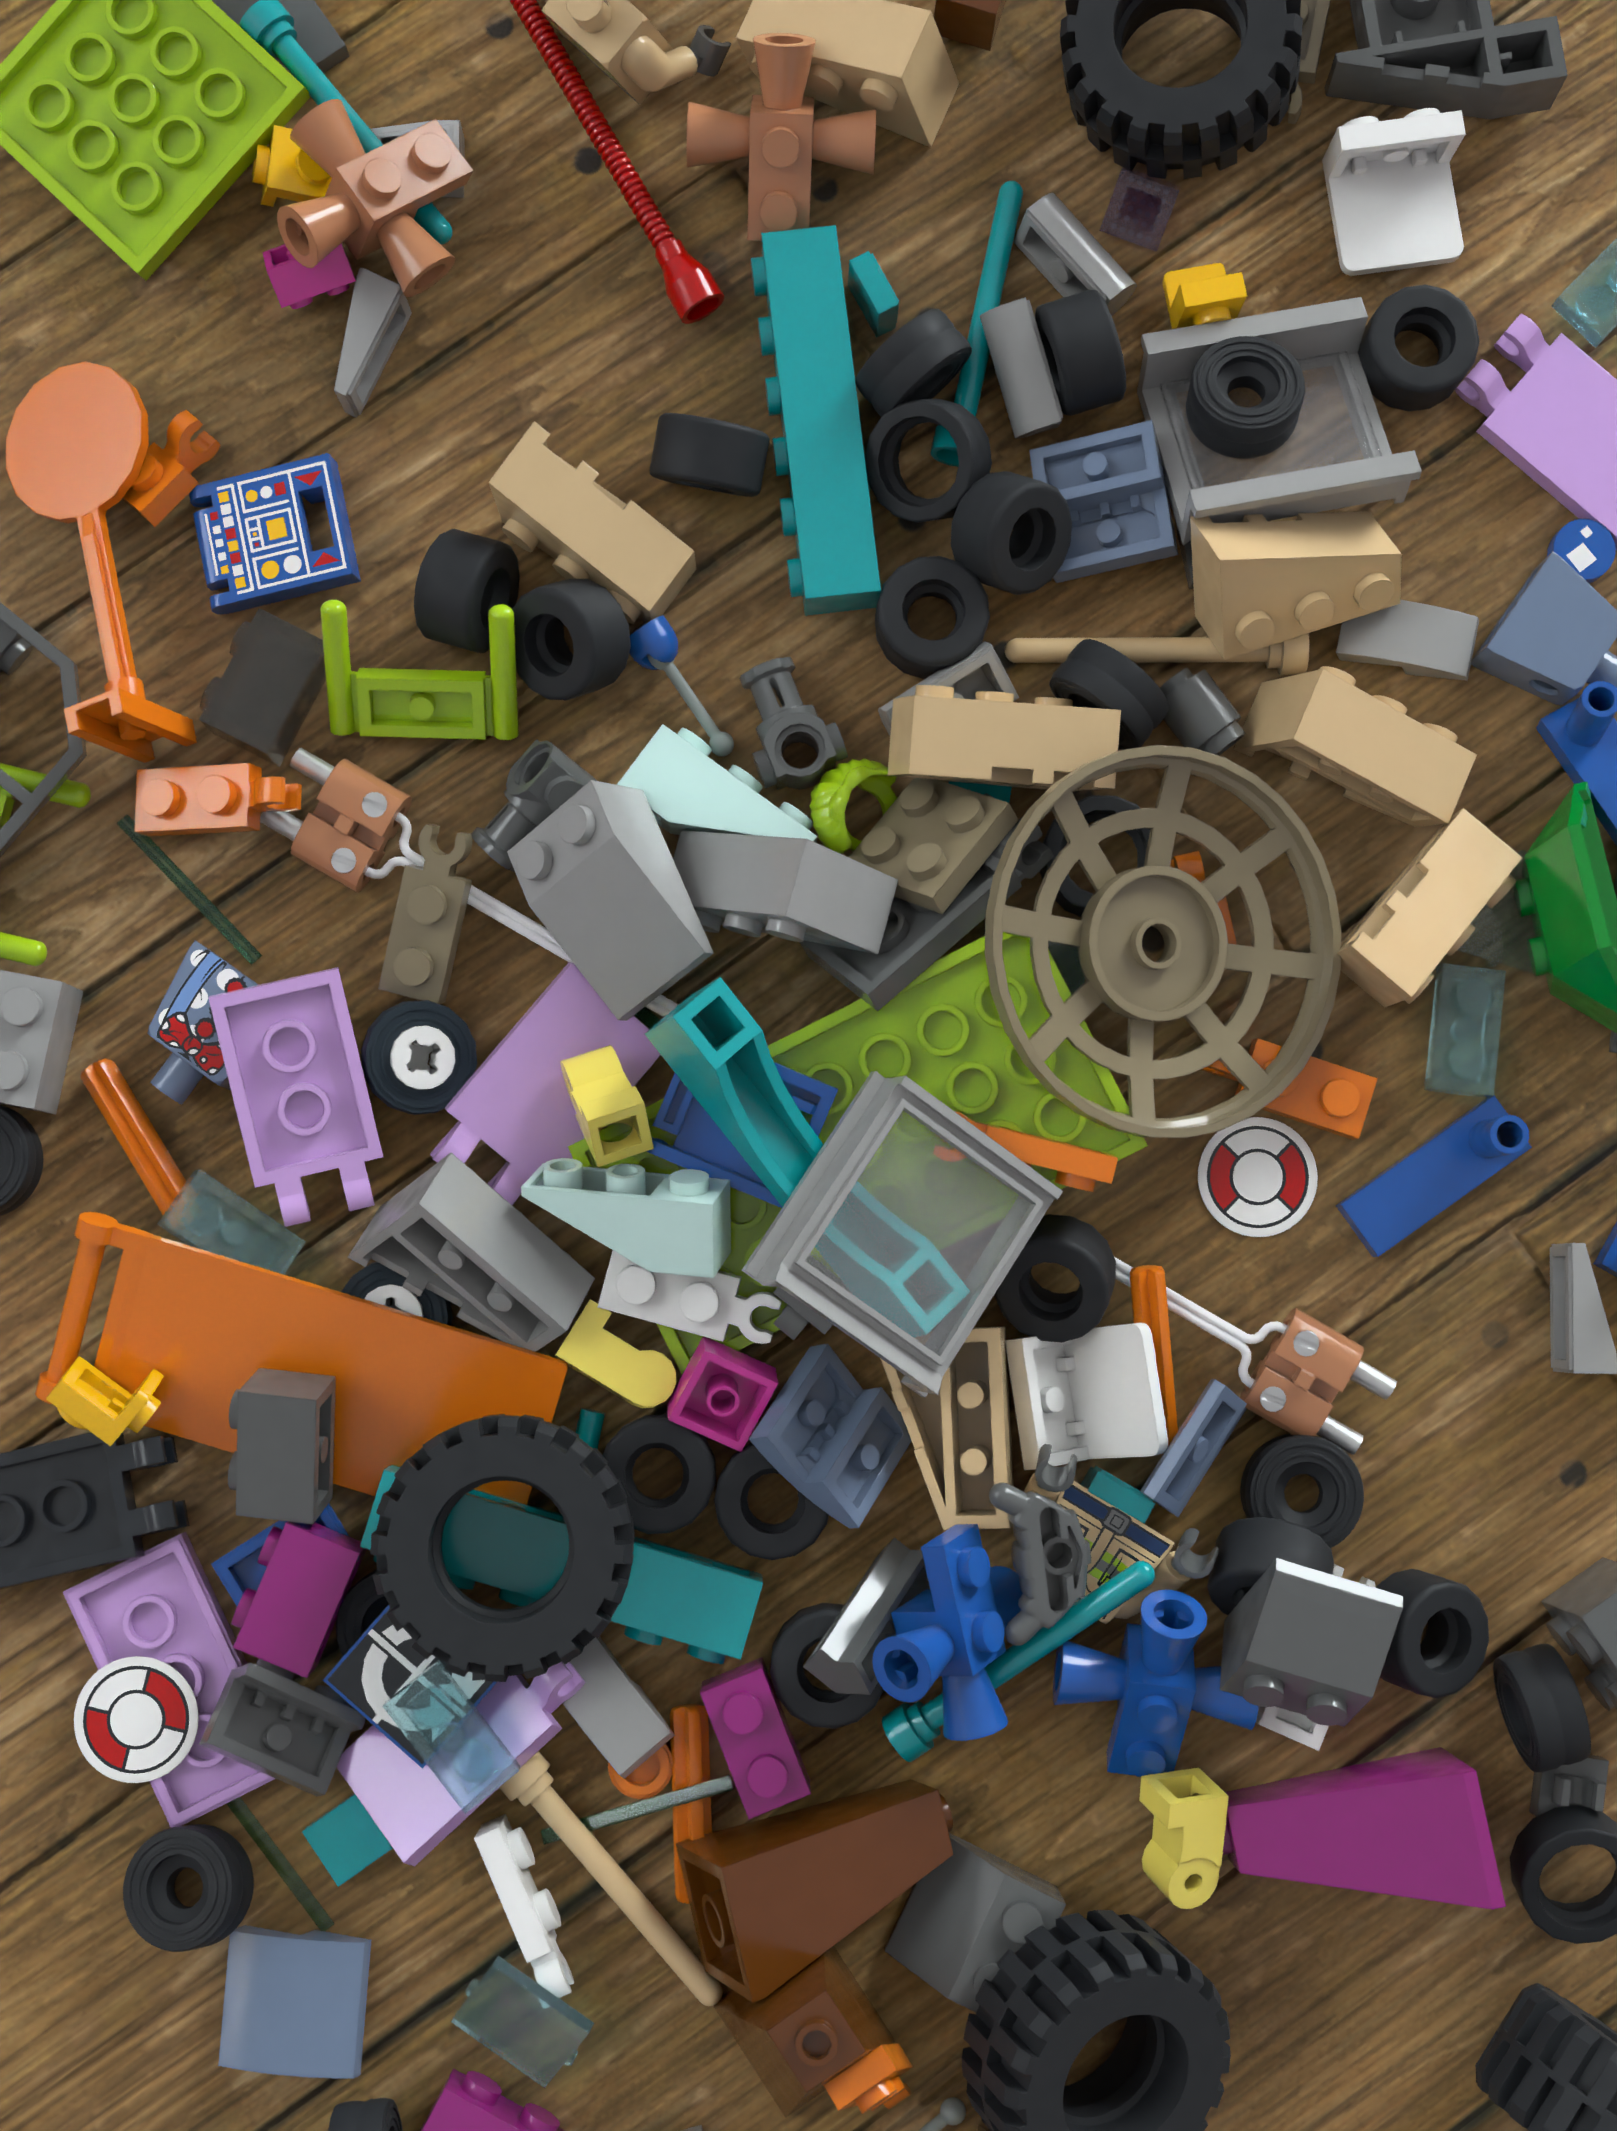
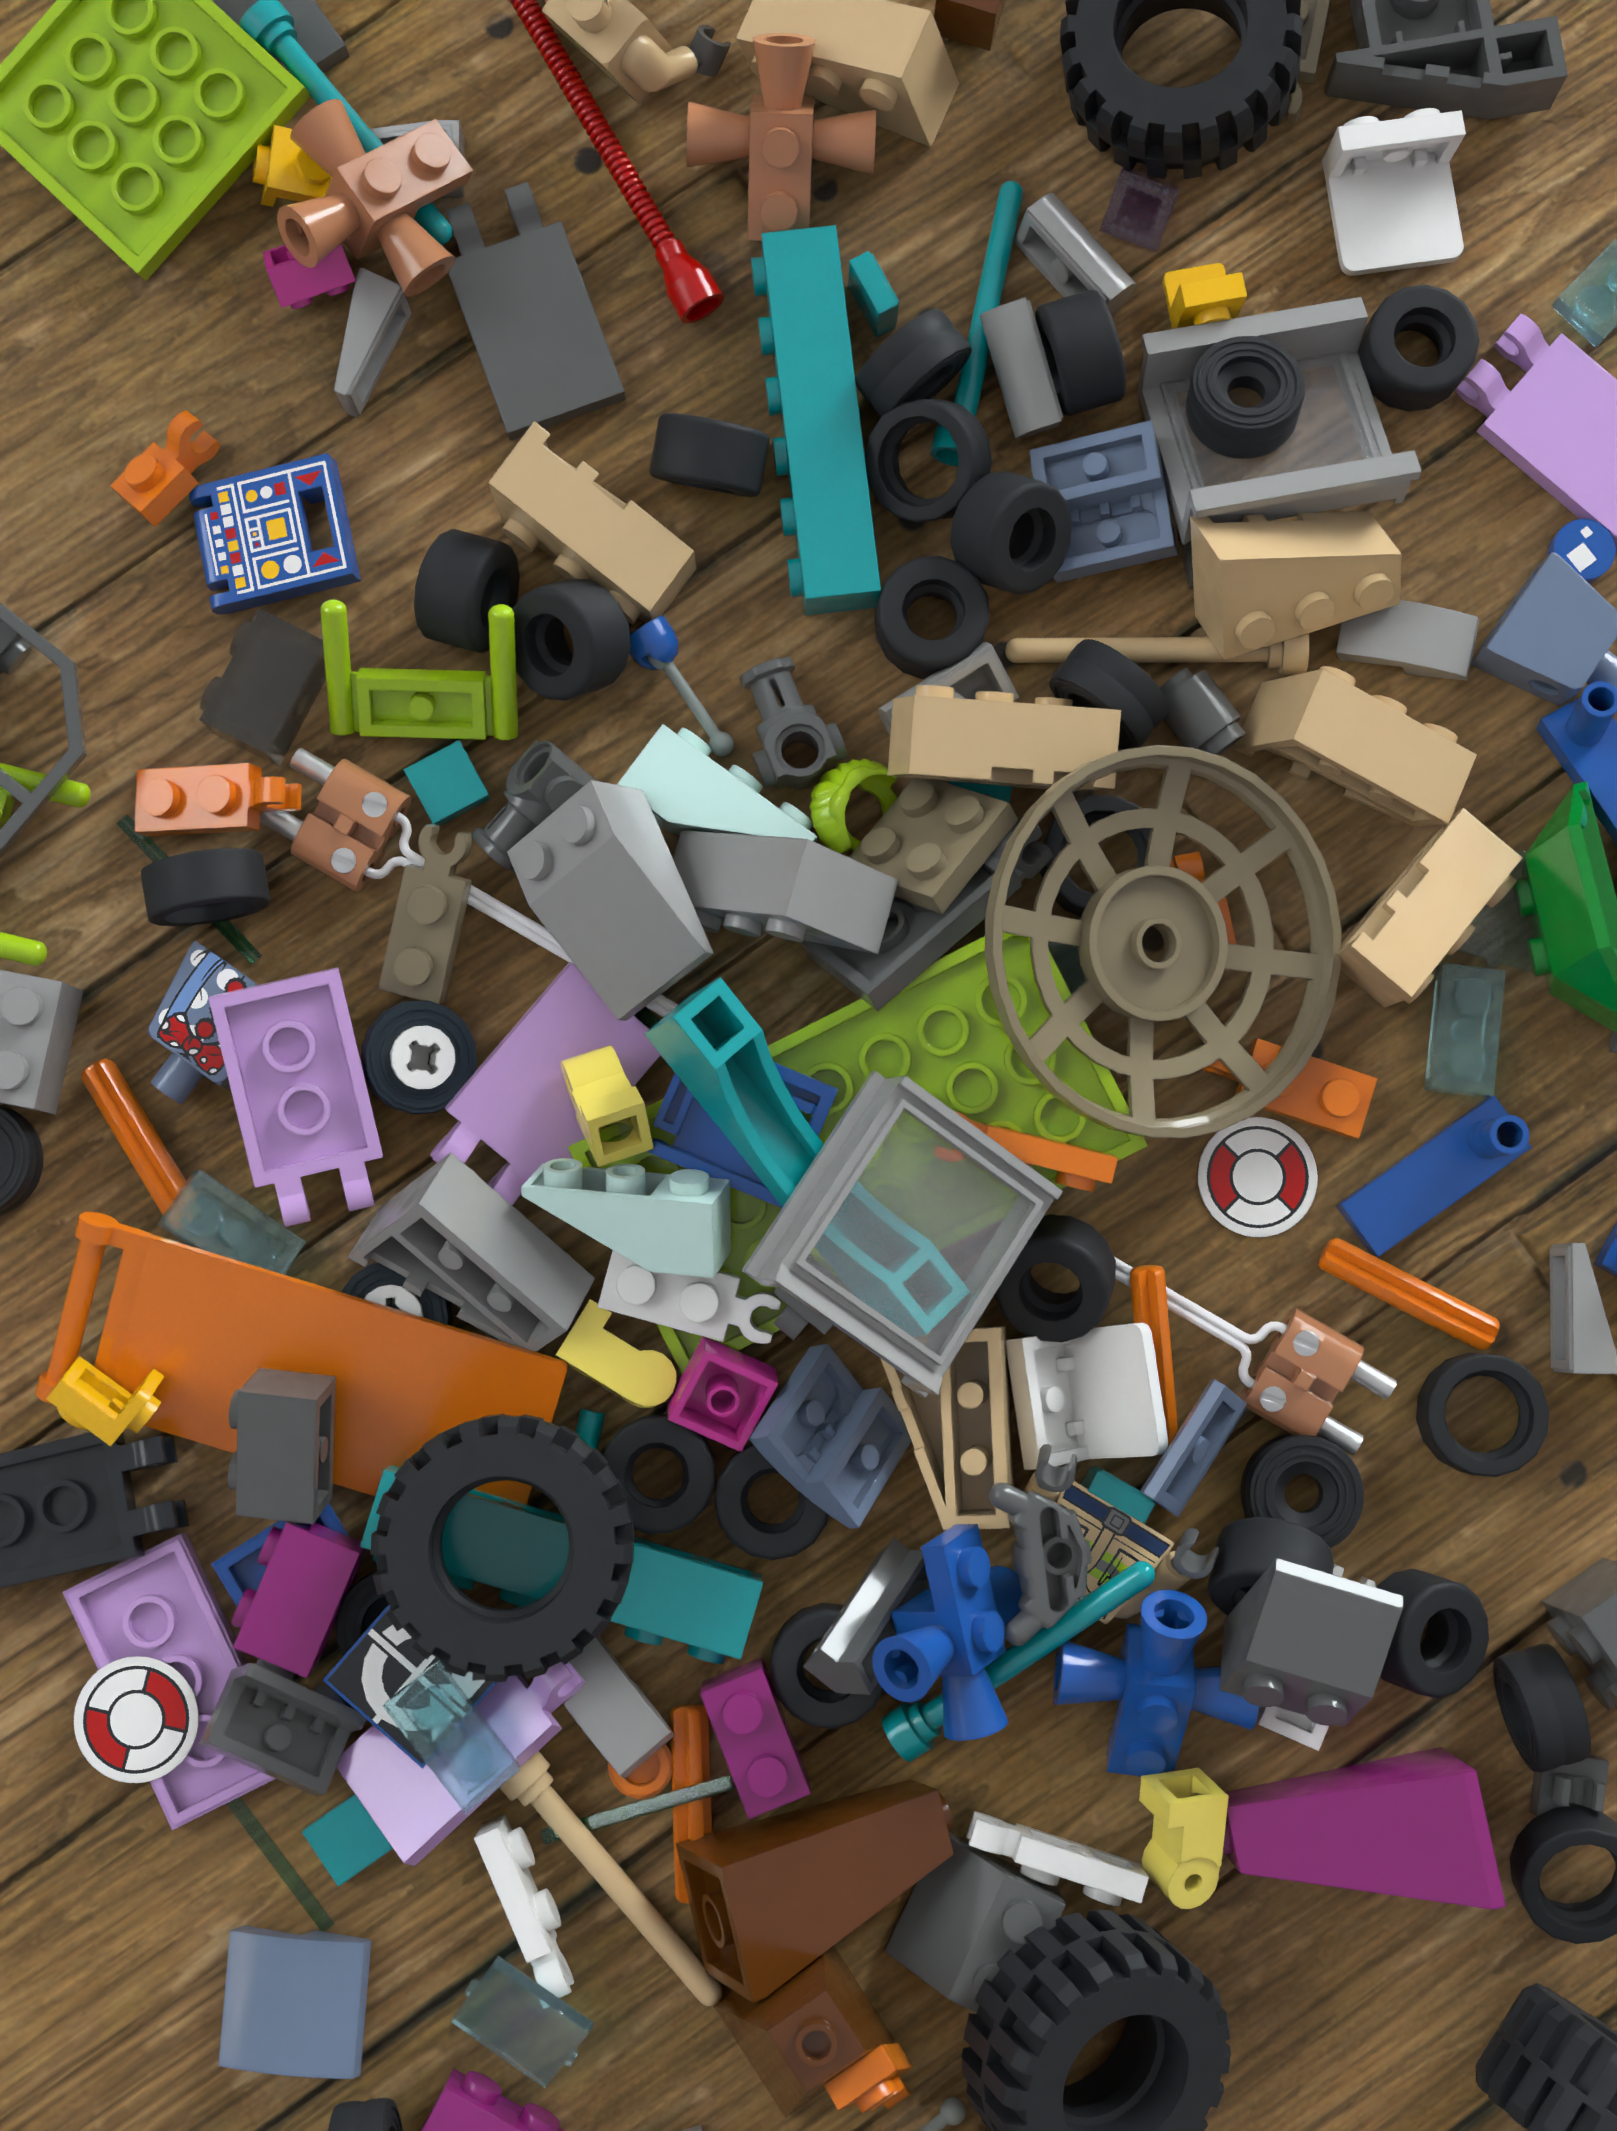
orange piece [6,361,197,763] -> none
black tyre [123,1824,254,1952] -> none
none -> black tyre [141,848,271,927]
none -> teal tile [403,740,491,826]
none -> dark grey tile [445,182,626,441]
none -> white plate [966,1811,1149,1906]
none -> orange axle [1318,1238,1500,1350]
none -> black tyre [1416,1353,1549,1477]

